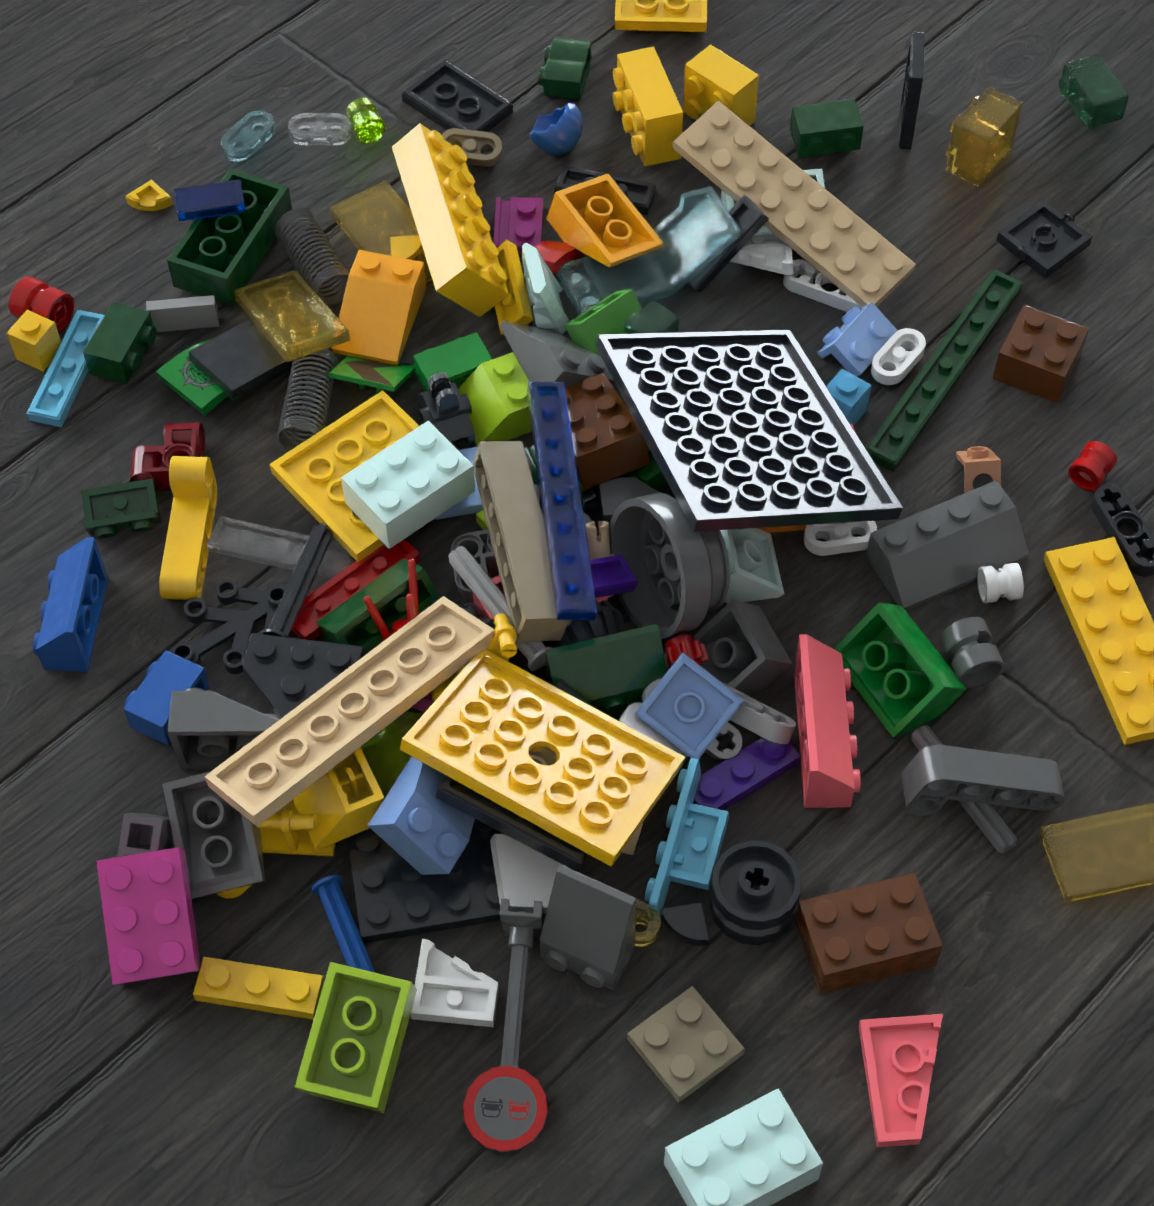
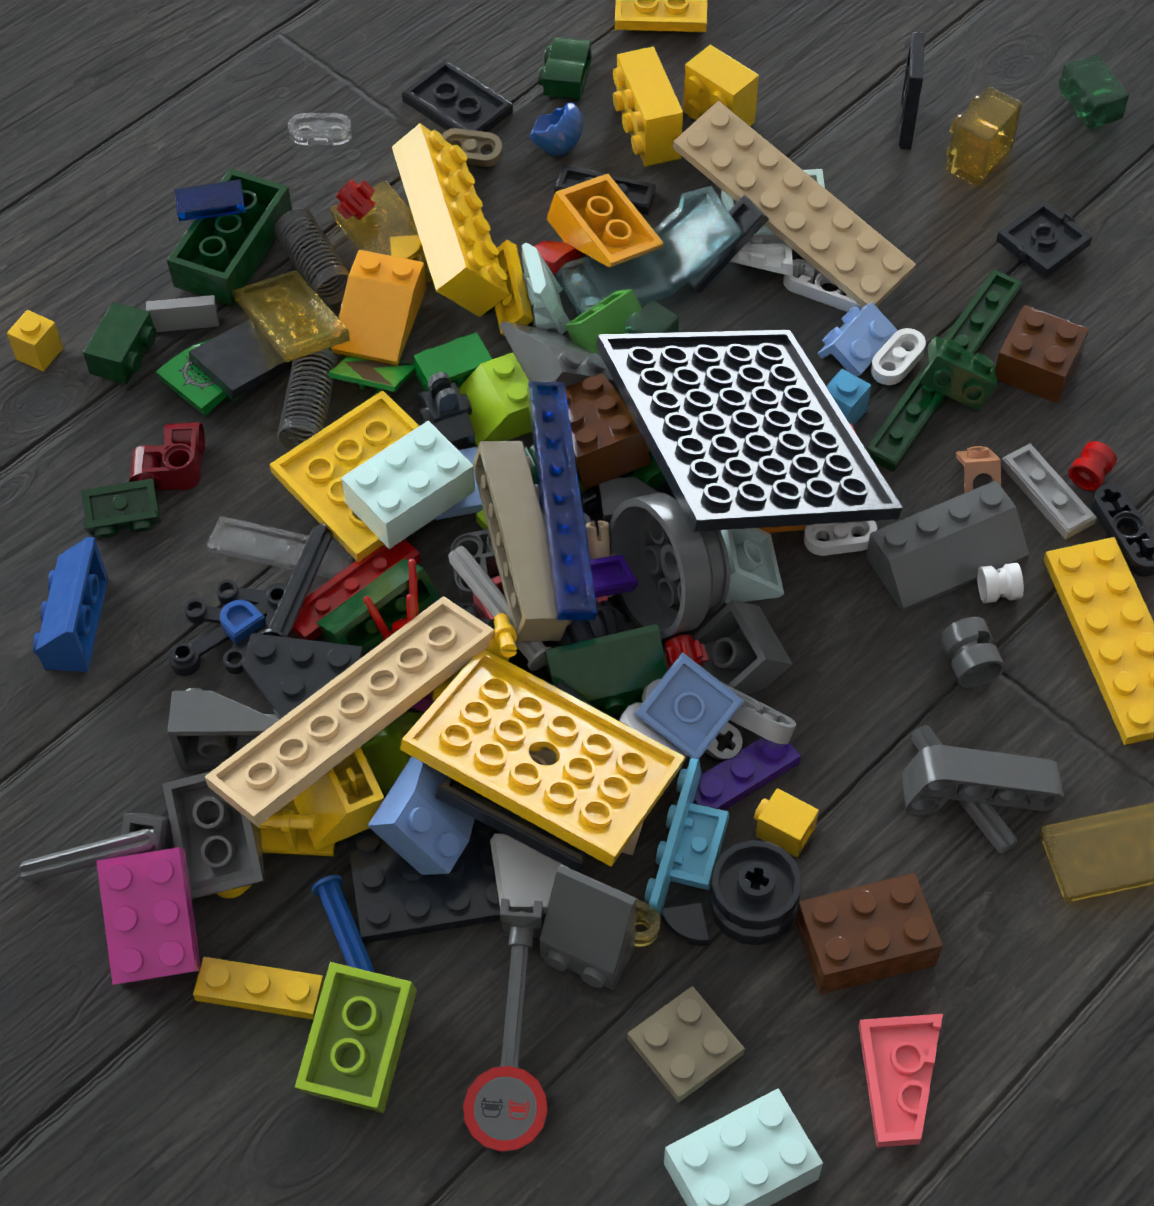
red wheel [9,276,75,333] -> none
medium azure tile [26,310,105,427] -> none
blue brick [123,650,210,746] -> none
yellow tile [126,180,173,211] -> none
yellow beam [159,456,217,600] -> none
clear light blue plate [221,110,275,161] -> none
clear neon green wheel [346,97,386,143] -> none
white wing [411,939,499,1027] -> none
magenta plate [493,197,544,255] -> none
dark green brick [790,99,864,157] -> none
coral slope [793,634,861,808] -> none
green slope [834,602,967,738] -> none
none -> dark grey axle [19,829,159,882]
none -> blue tile [220,600,266,644]
none -> red gear [335,179,376,220]
none -> yellow brick [754,788,819,858]
none -> dark green bracket [920,336,998,410]
none -> light grey tile [1001,443,1097,540]

